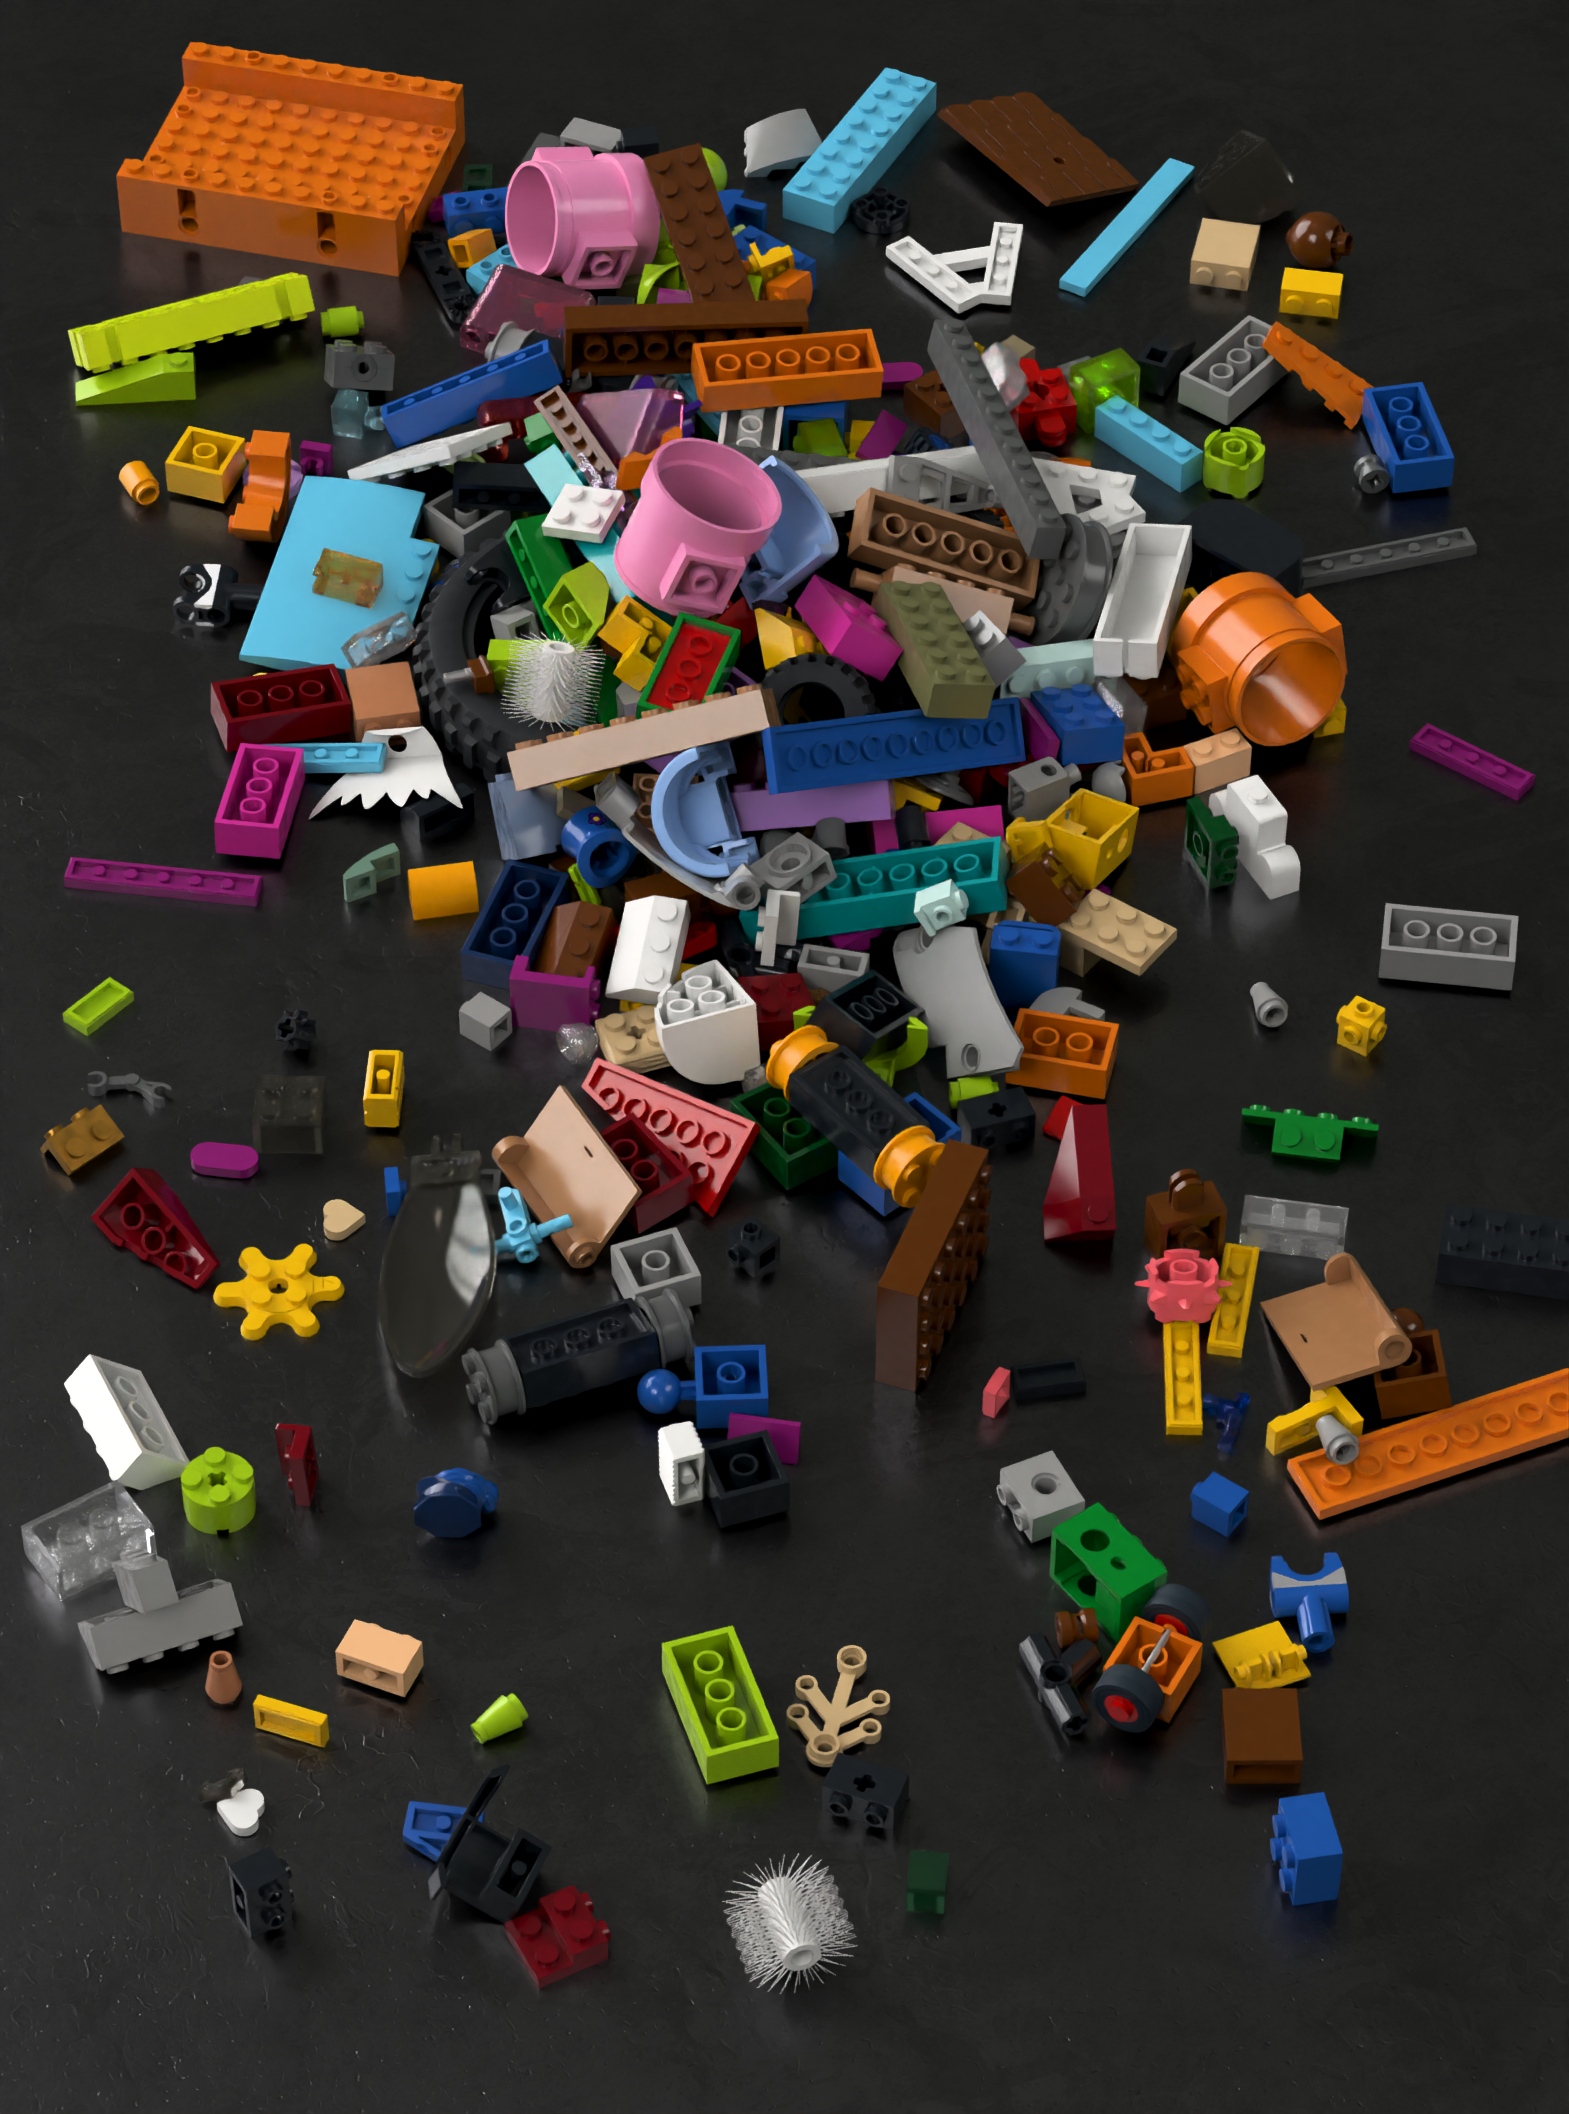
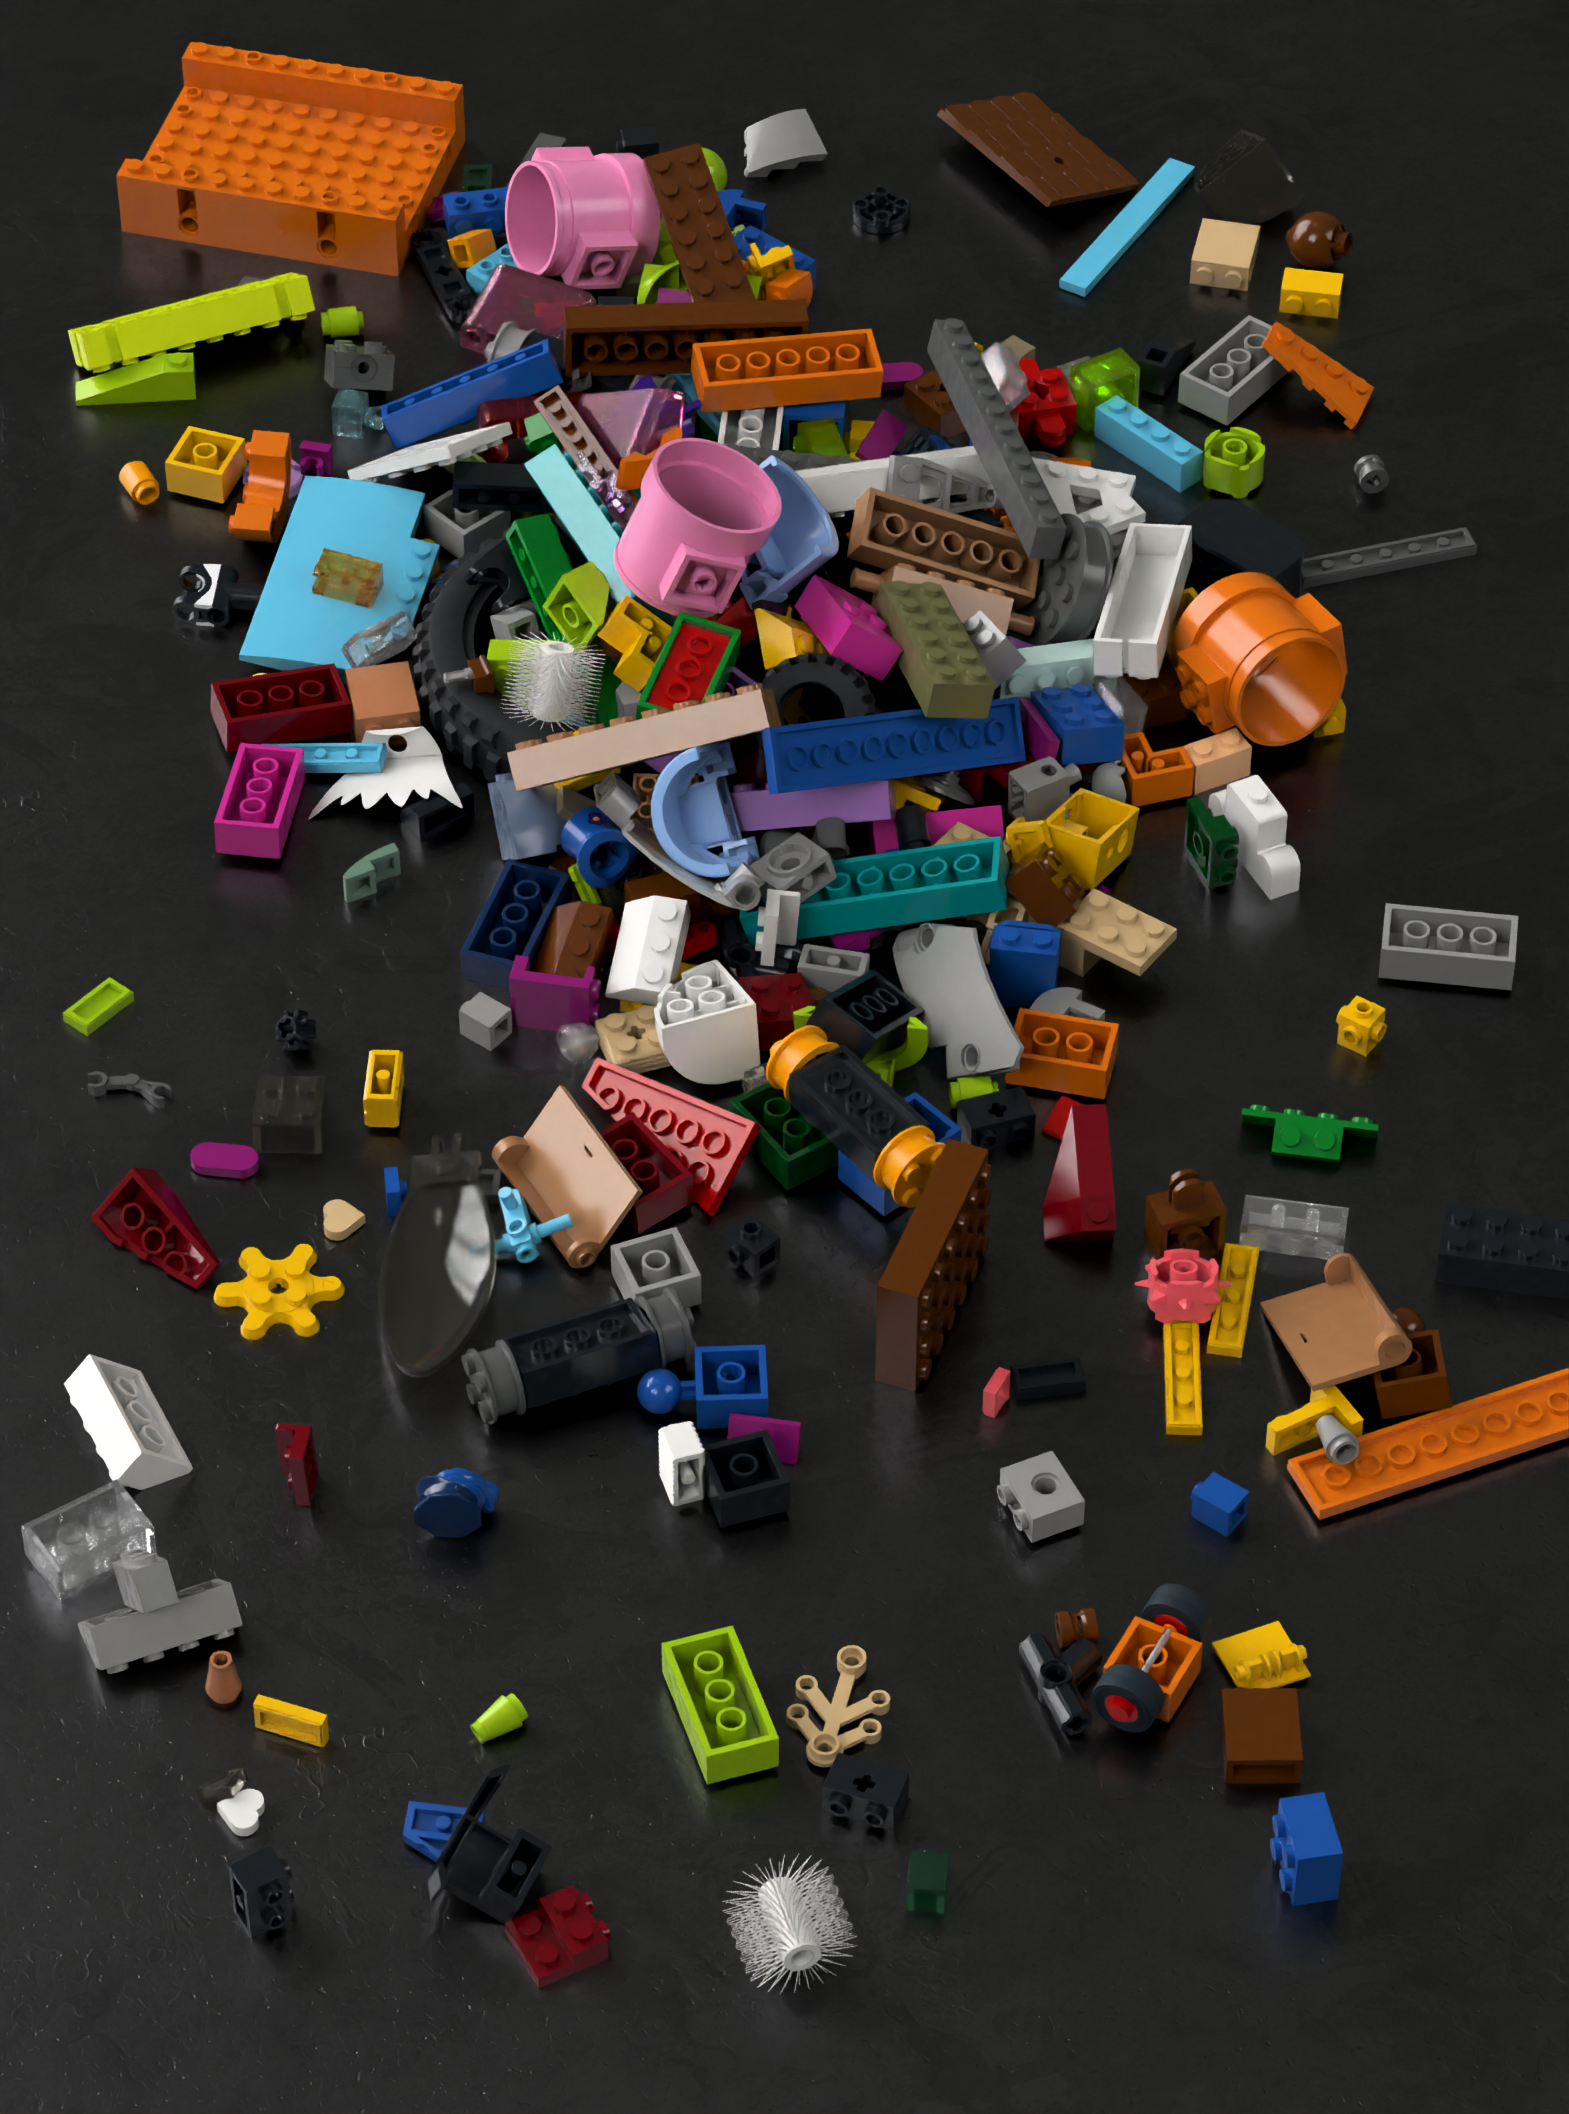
pearl gold bracket [40,1104,125,1176] -> none
magenta tile [63,857,263,907] -> none
lime brick [181,1447,256,1534] -> none
light nougat brick [335,1619,424,1697] -> none
light orange brick [408,861,479,920] -> none
white plate [541,484,625,543] -> none
light grey brick [560,117,621,156] -> none
medium azure brick [783,68,937,234] -> none
white plate [886,222,1023,314] -> none
light aqua brick [914,879,969,937] -> none
green piece [1049,1502,1168,1644] -> none
clear blue hose [1202,1391,1250,1452] -> none
light grey cone [1250,982,1288,1027] -> none
blue connector [1270,1552,1349,1653] -> none
blue brick [1361,382,1455,493] -> none
magenta tile [1409,723,1536,801] -> none

